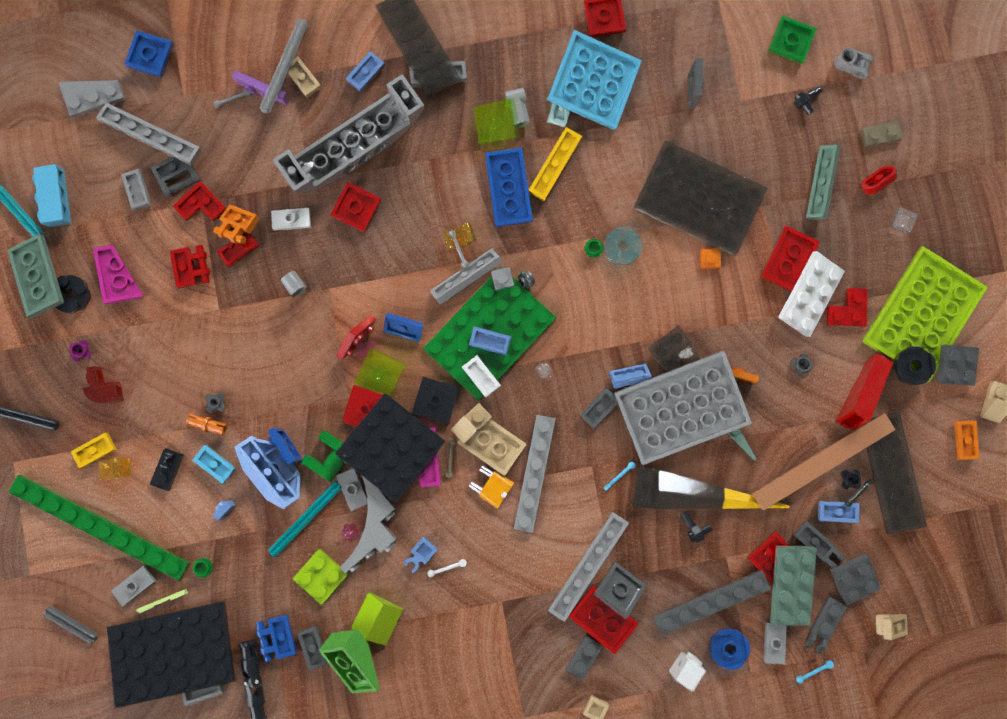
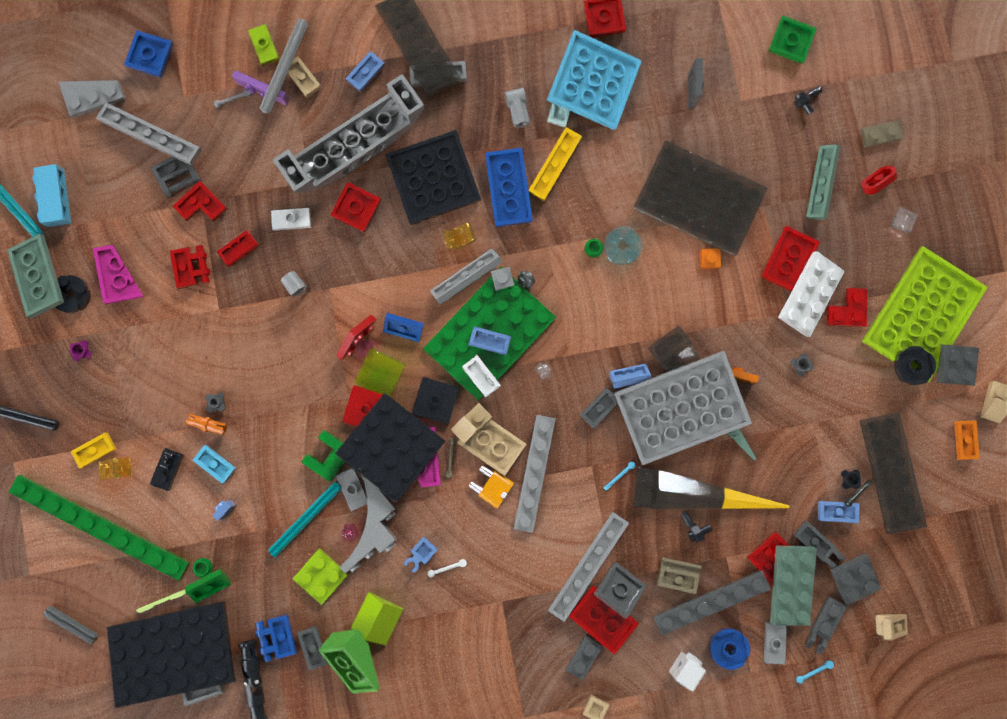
clear red brick [82,366,124,404] -> none
light grey plate [111,566,156,606] -> none
light grey plate [121,169,152,211] -> none
orange plate [214,204,260,244] -> none
light blue wedge [235,436,300,509] -> none
blue plate [267,427,303,465] -> none
light grey hinge [449,230,469,268] -> none
clear neon green plate [473,99,517,145] -> none
nougat tile [752,413,896,511] -> none
light grey piece [834,47,874,79] -> none
red slope [835,353,894,431] -> none
none -> green plate [185,568,231,603]
none -> lime plate [248,24,280,66]
none -> black plate [385,130,481,225]
none -> dark tan plate [657,557,701,594]

